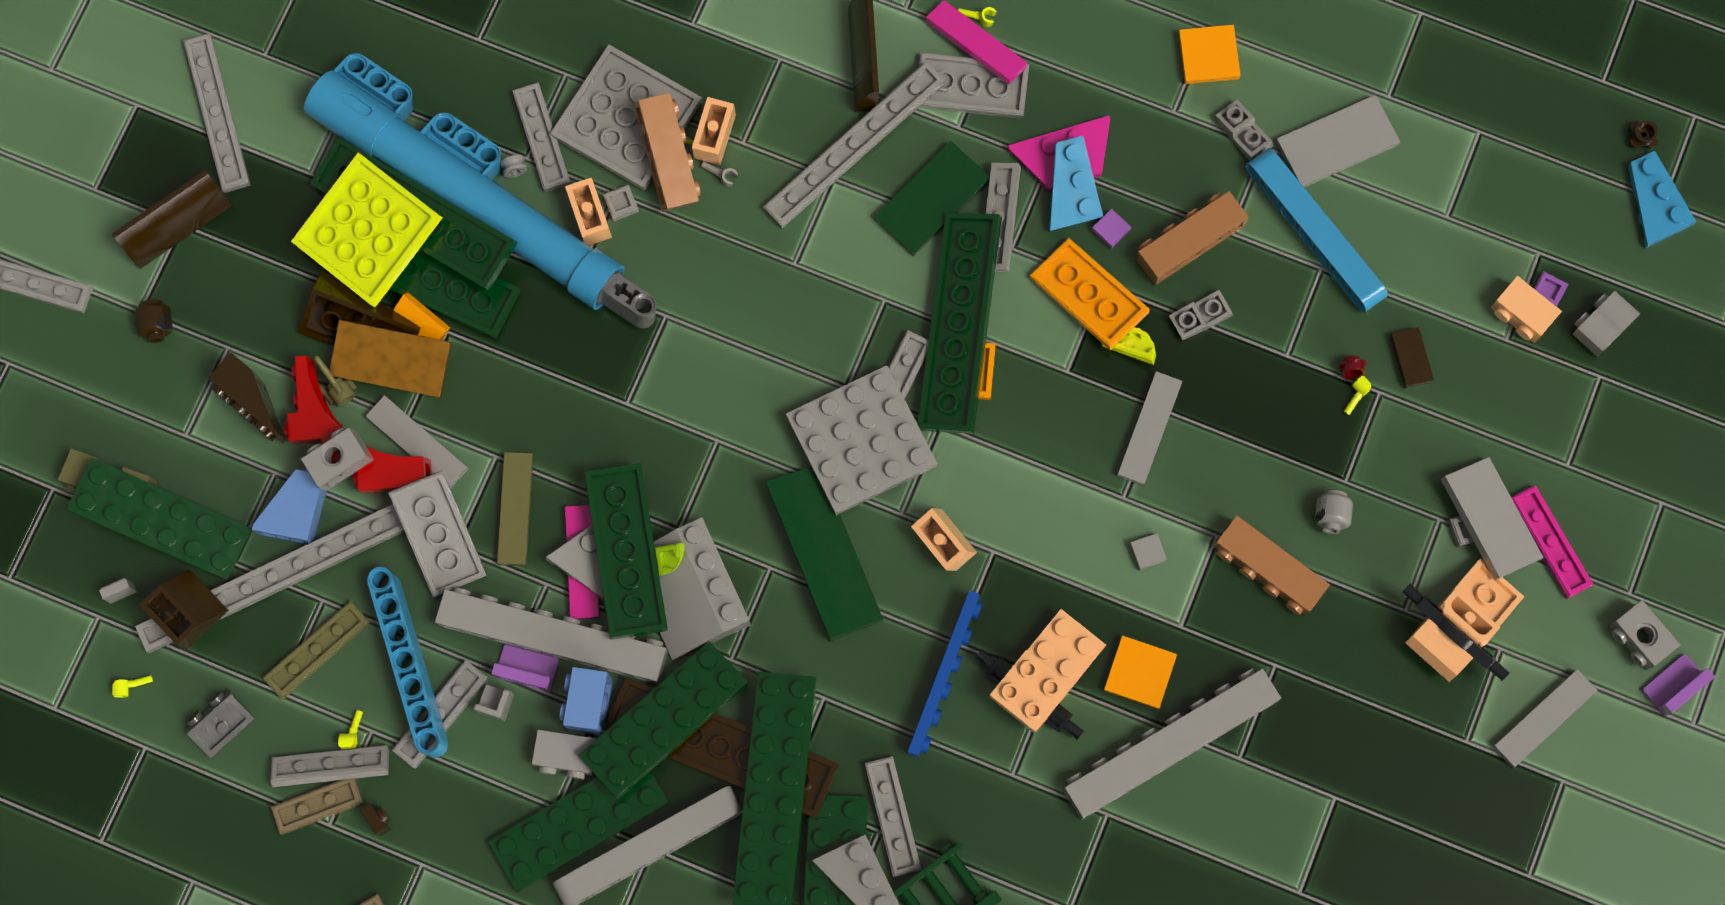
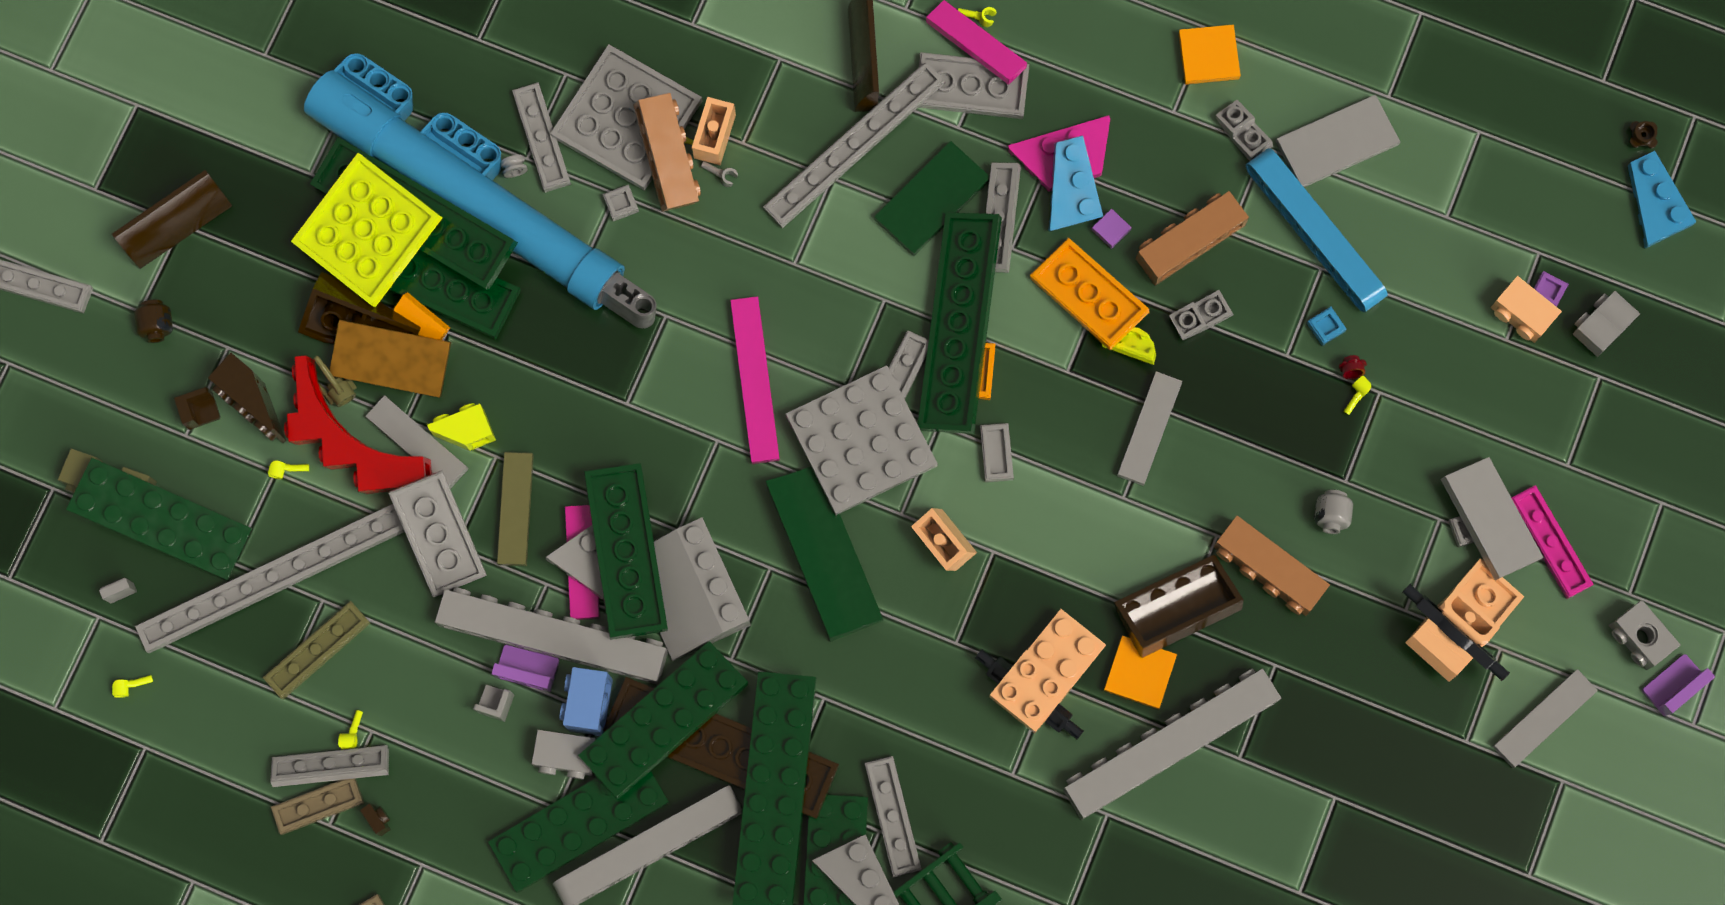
dark brown slope [139,569,229,650] -> none
light grey tile [183,33,251,193] -> none
dark grey bracket [185,689,254,758] -> none
medium blue slope [252,467,327,544] -> none
light grey brick [301,428,374,491] -> none
dark azure beam [367,567,448,758] -> none
light grey tile [392,660,489,769] -> none
light nougat brick [565,177,612,245] -> none
lime tile [655,543,685,576] -> none
blue plate [907,590,983,758] -> none
light grey tile [1130,533,1167,571] -> none
dark brown tile [1390,327,1434,388] -> none
none -> dark brown panel [174,387,221,430]
none -> neon yellow hand [268,461,309,479]
none -> neon yellow slope [427,403,496,451]
none -> dark pink tile [730,296,780,464]
none -> light grey tile [980,423,1014,482]
none -> dark brown slope [1114,554,1244,658]
none -> dark azure tile [1307,307,1347,346]

